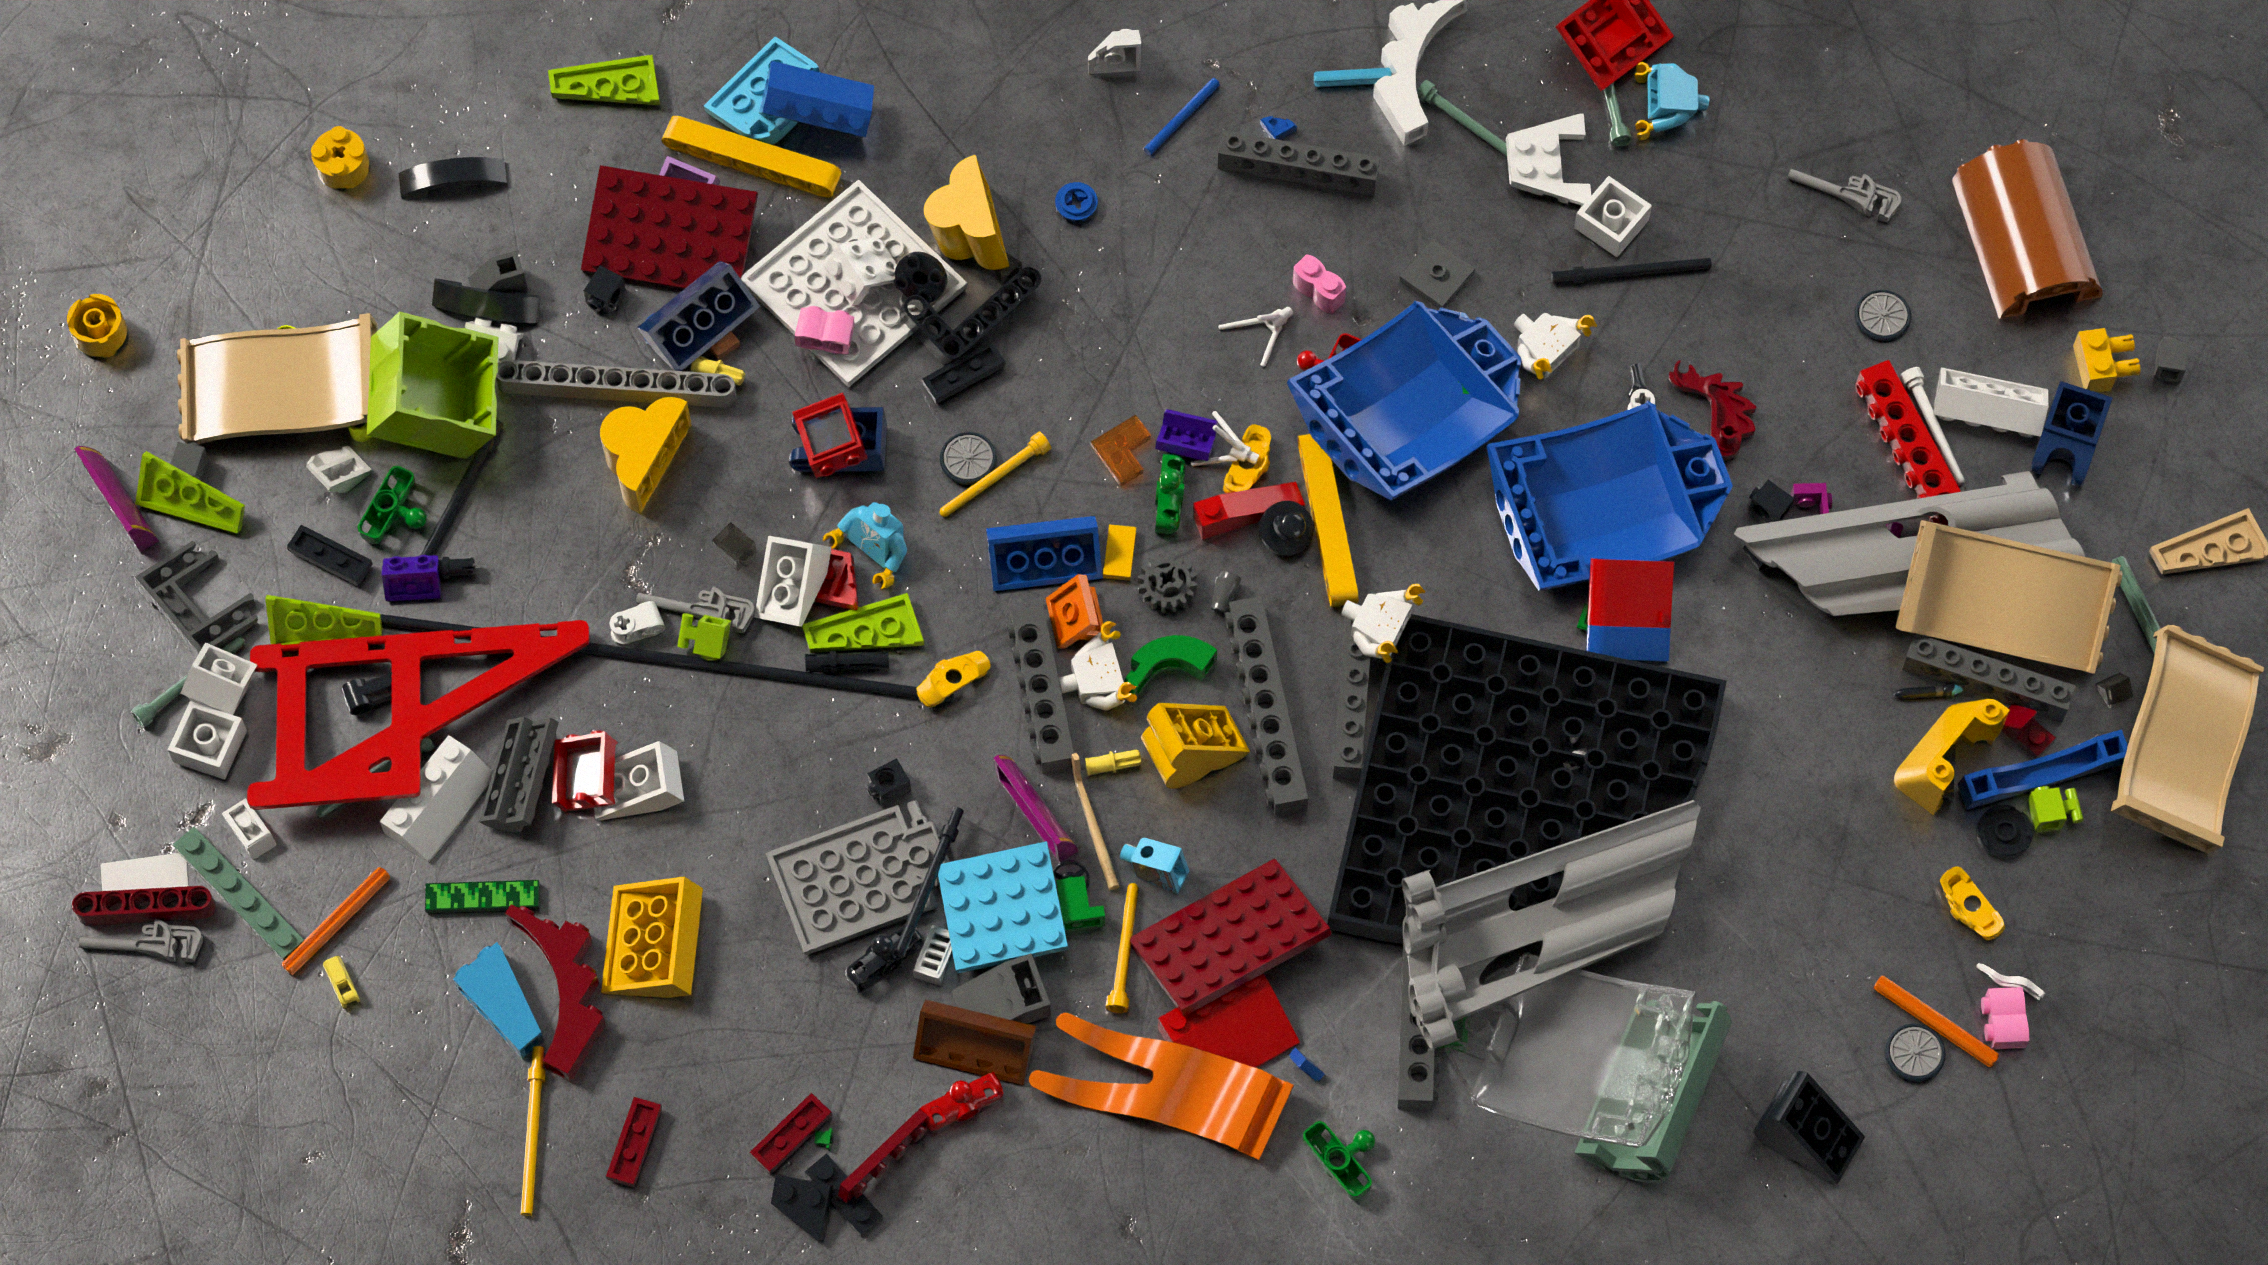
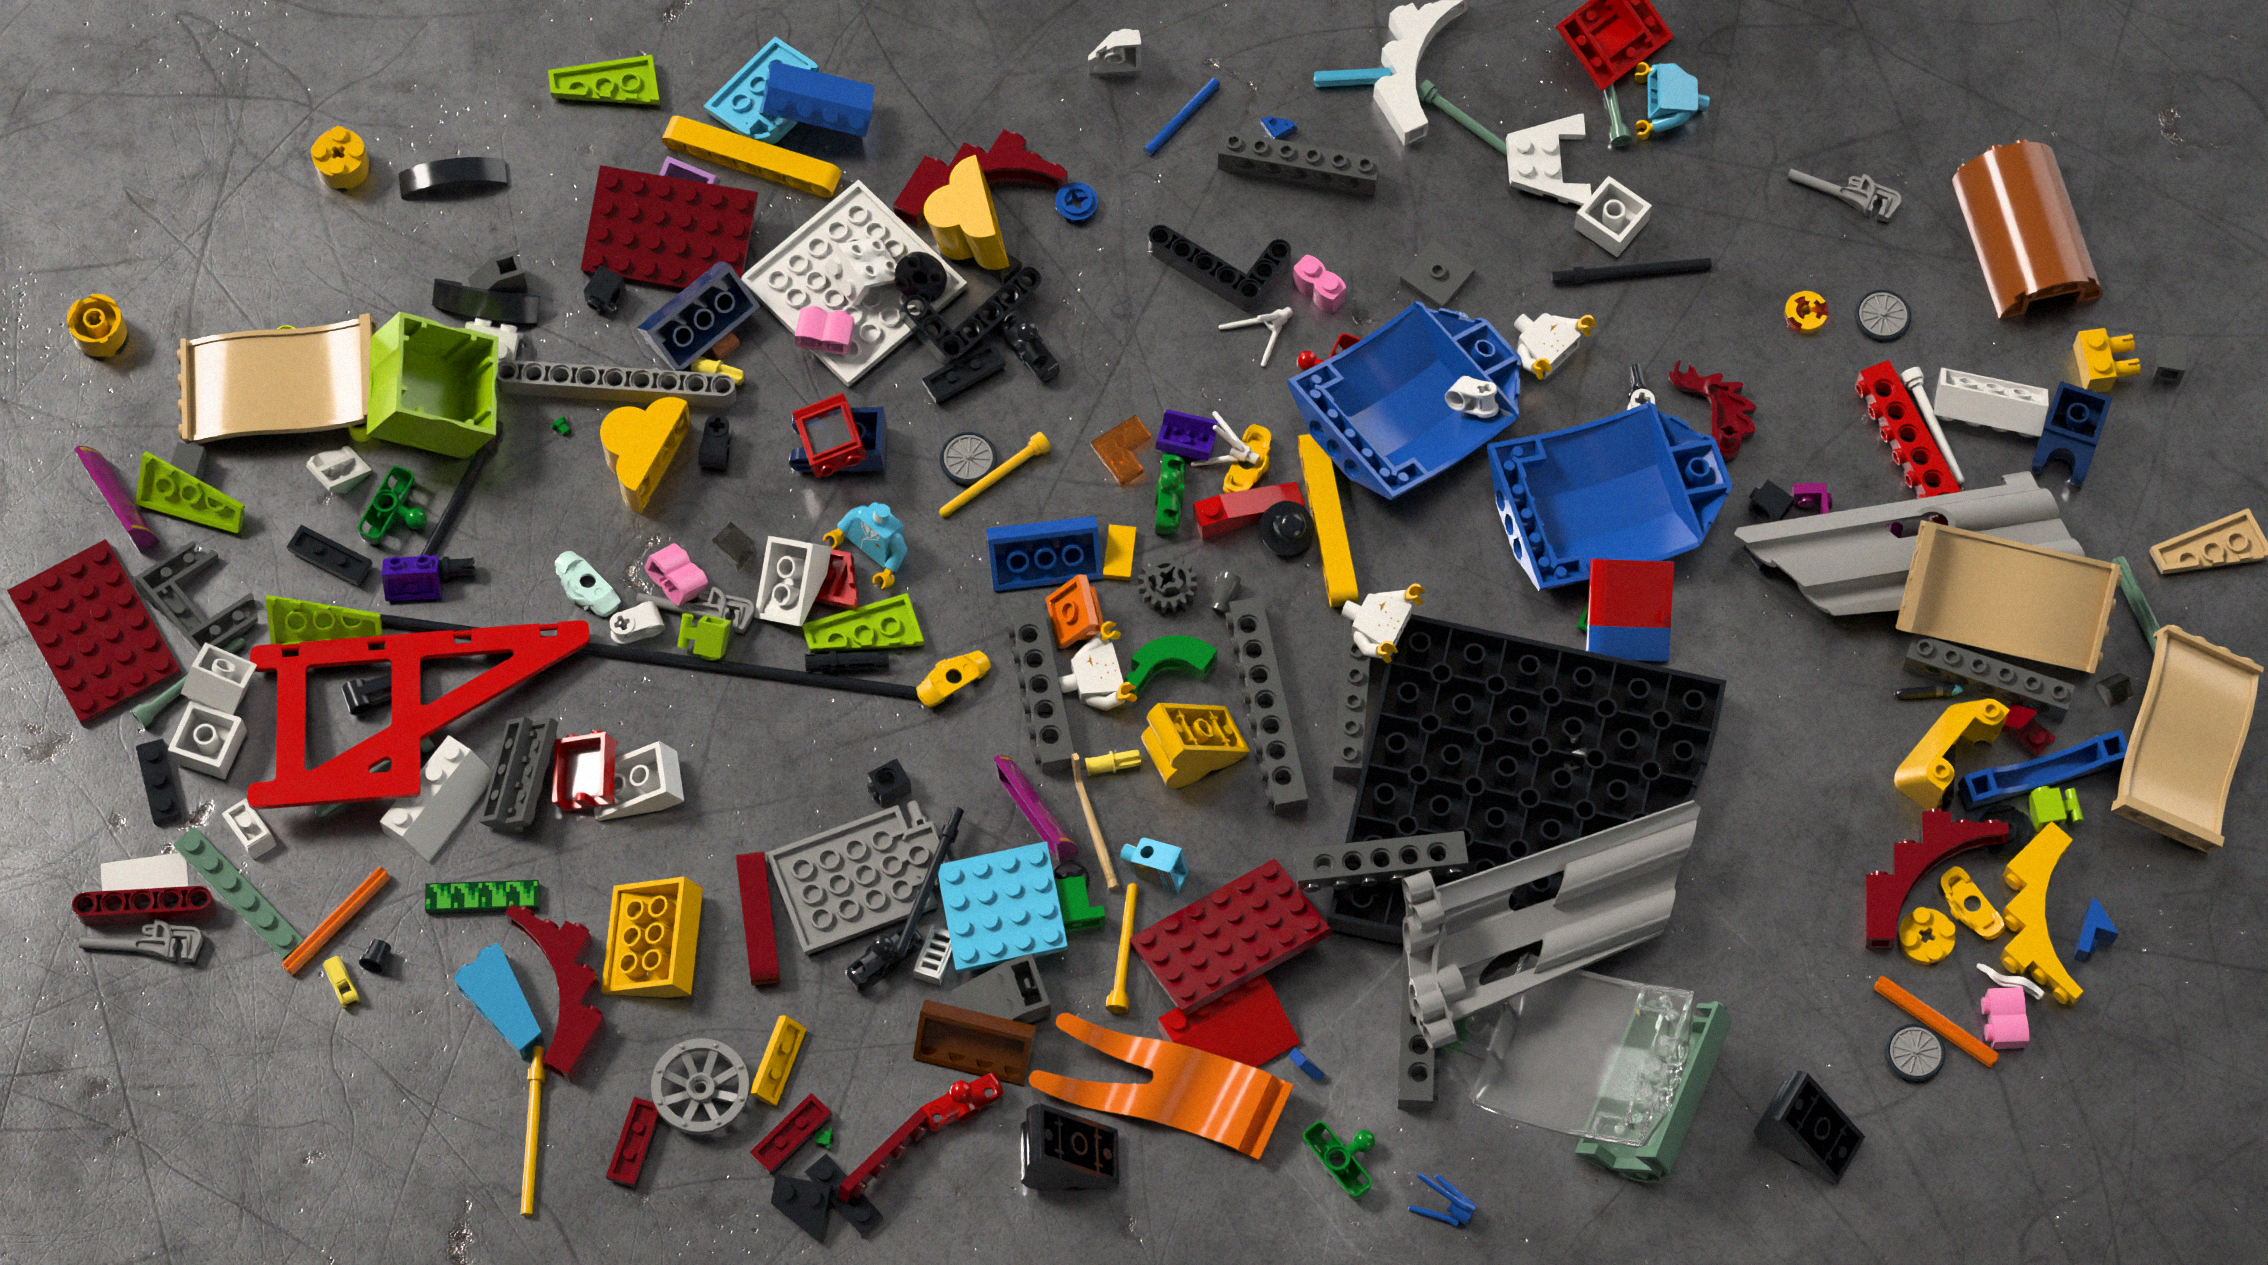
none -> dark red plate [7,539,182,726]
none -> black plate [135,738,182,825]
none -> black piece [359,939,392,974]
none -> green piece [551,416,570,436]
none -> light aqua piece [555,551,621,617]
none -> bright pink brick [644,543,708,606]
none -> light grey wheel [651,1038,750,1135]
none -> black piece [698,414,732,469]
none -> dark red beam [736,851,780,986]
none -> yellow plate [749,1015,807,1106]
none -> dark red arch [893,129,1068,228]
none -> black piece [998,308,1060,381]
none -> black brick [1020,1103,1119,1190]
none -> black beam [1148,225,1291,312]
none -> dark grey brick [1293,831,1468,893]
none -> blue plant [1408,1173,1477,1227]
none -> white piece [1445,376,1499,418]
none -> yellow piece [1784,291,1828,334]
none -> dark red arch [1865,808,2009,948]
none -> yellow plate [1897,907,1956,965]
none -> yellow arch [2000,821,2083,1008]
none -> blue slope [2074,898,2118,962]

